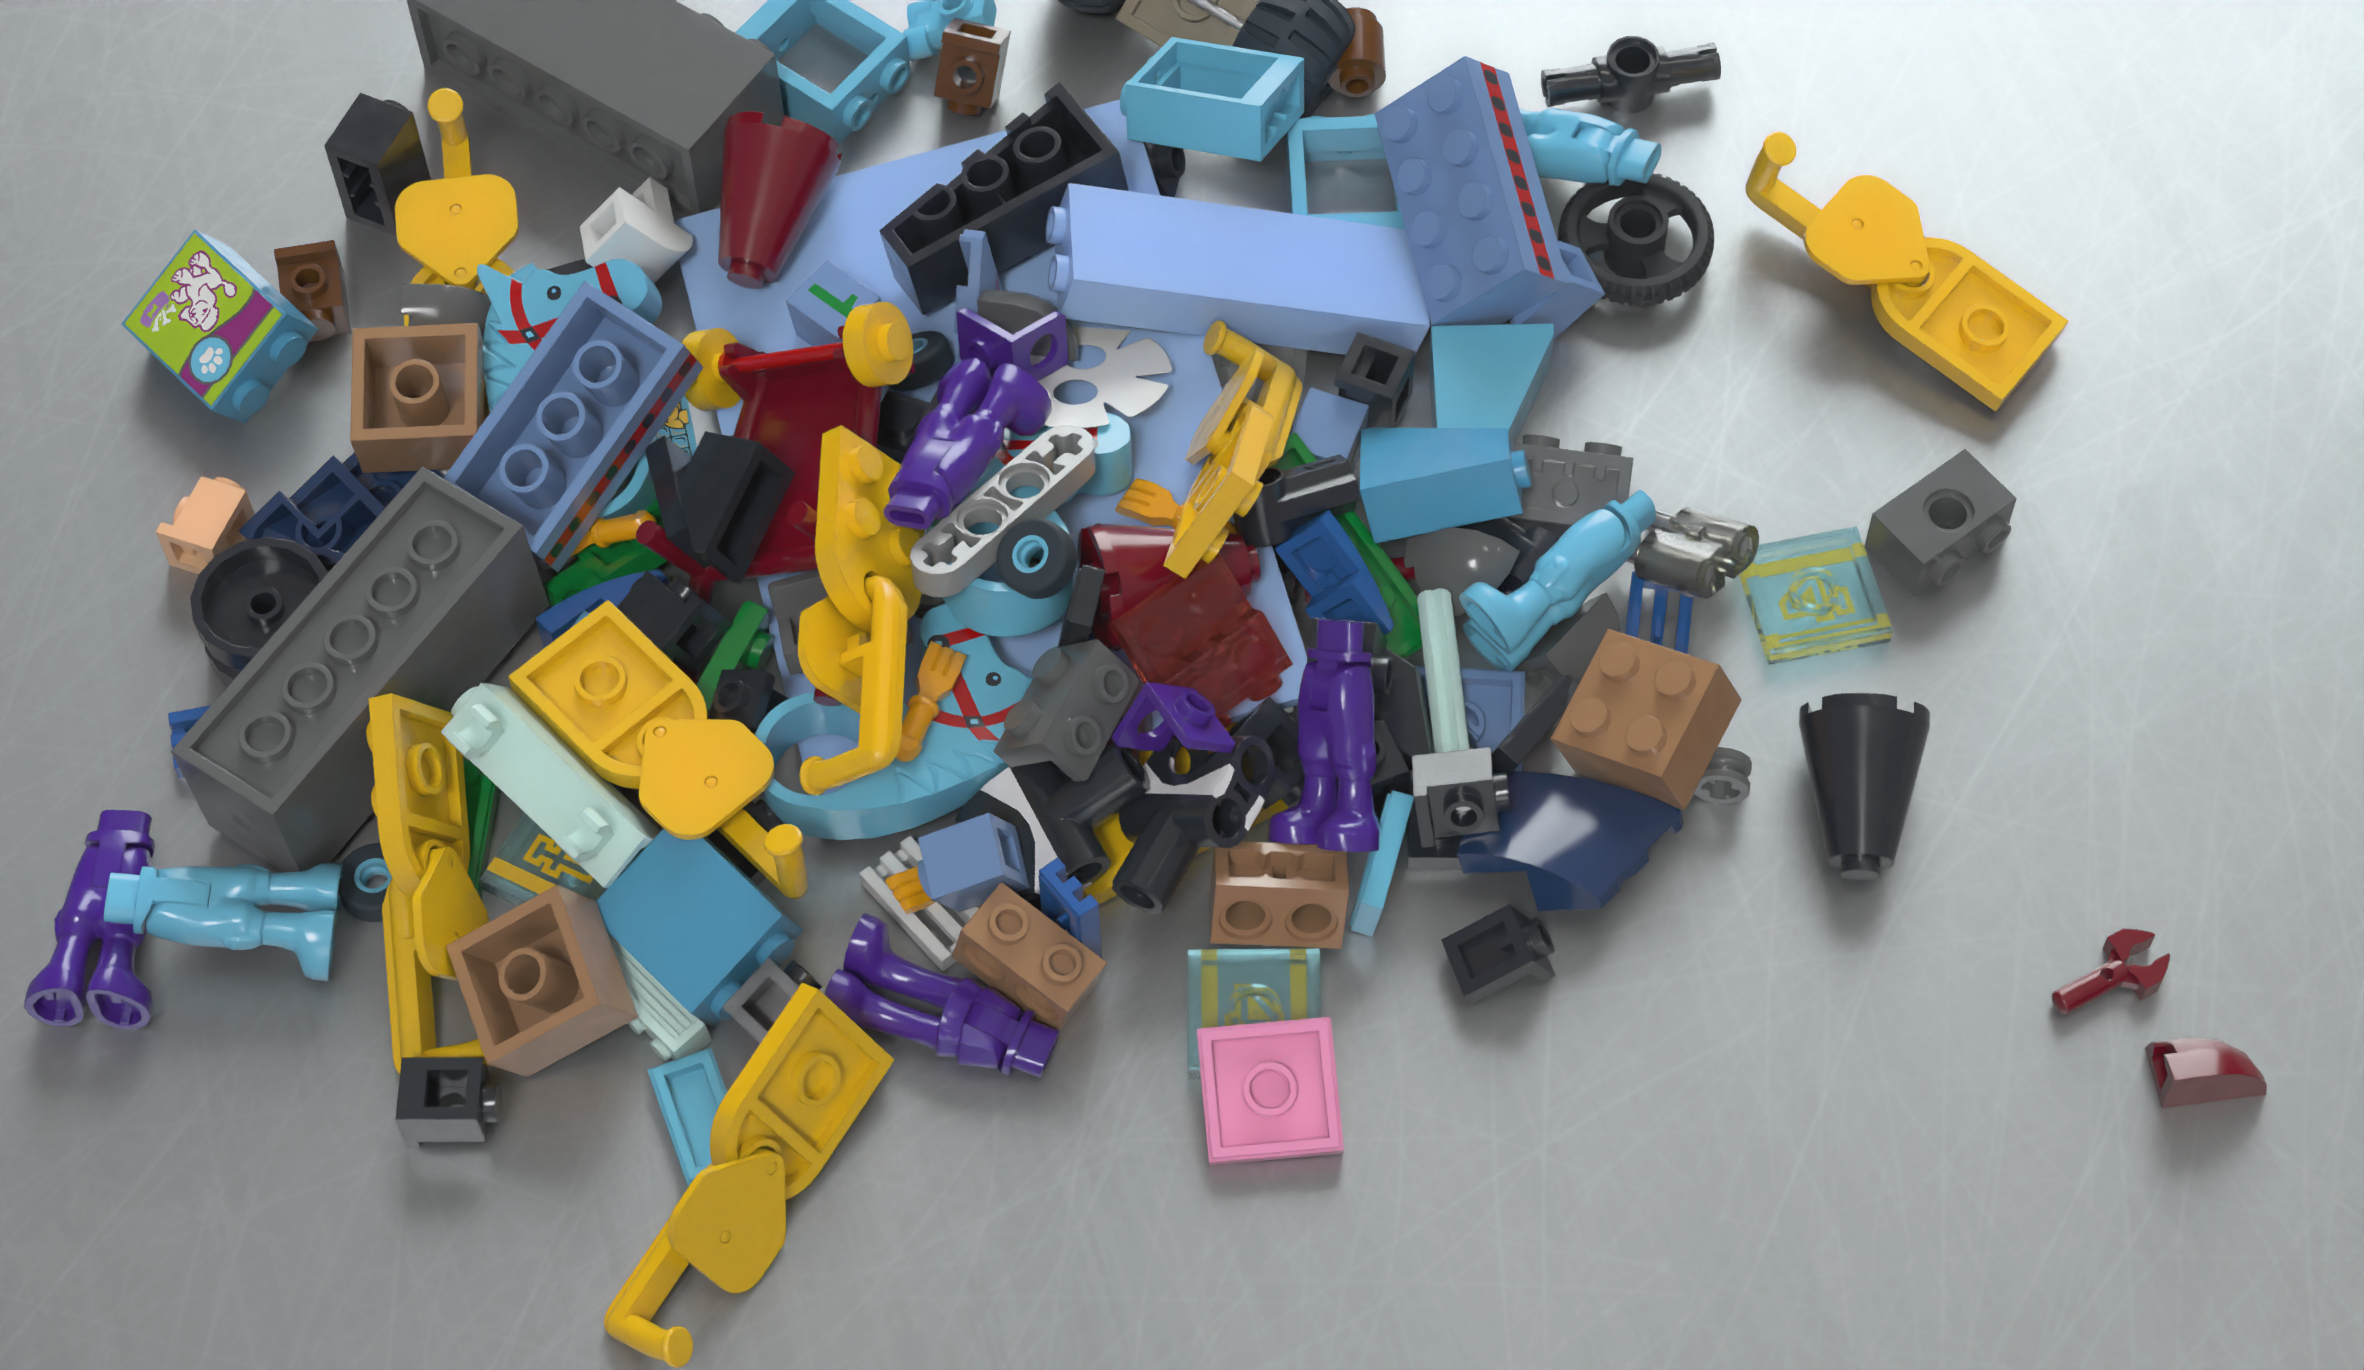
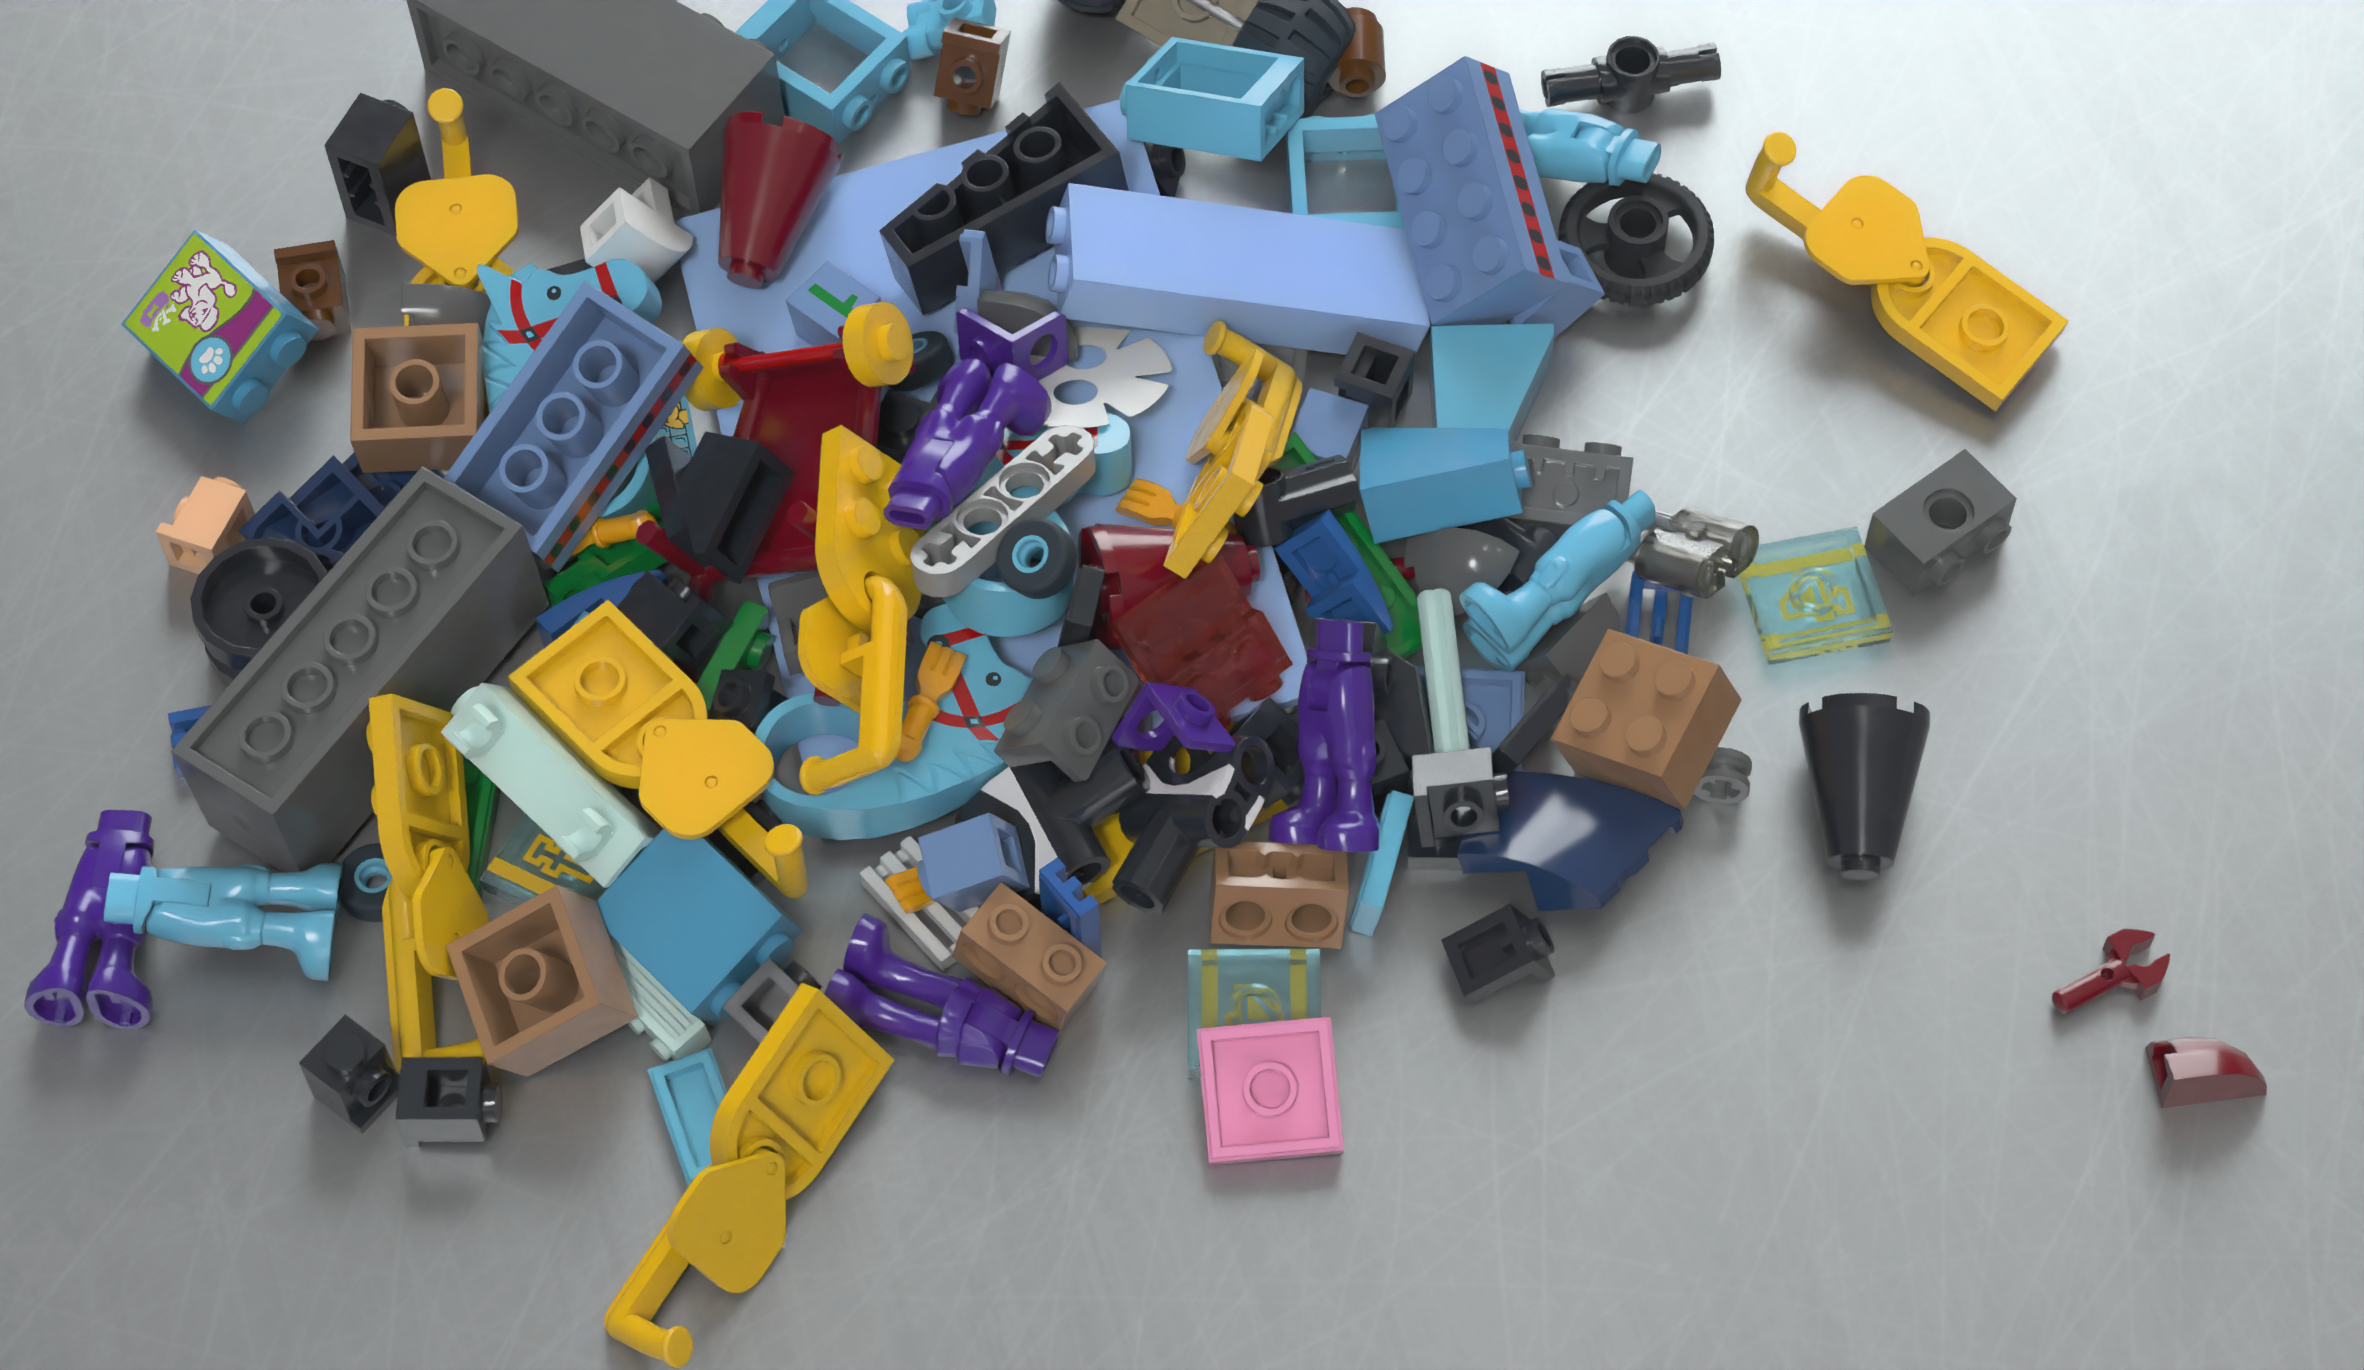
none -> black brick [299,1014,400,1134]

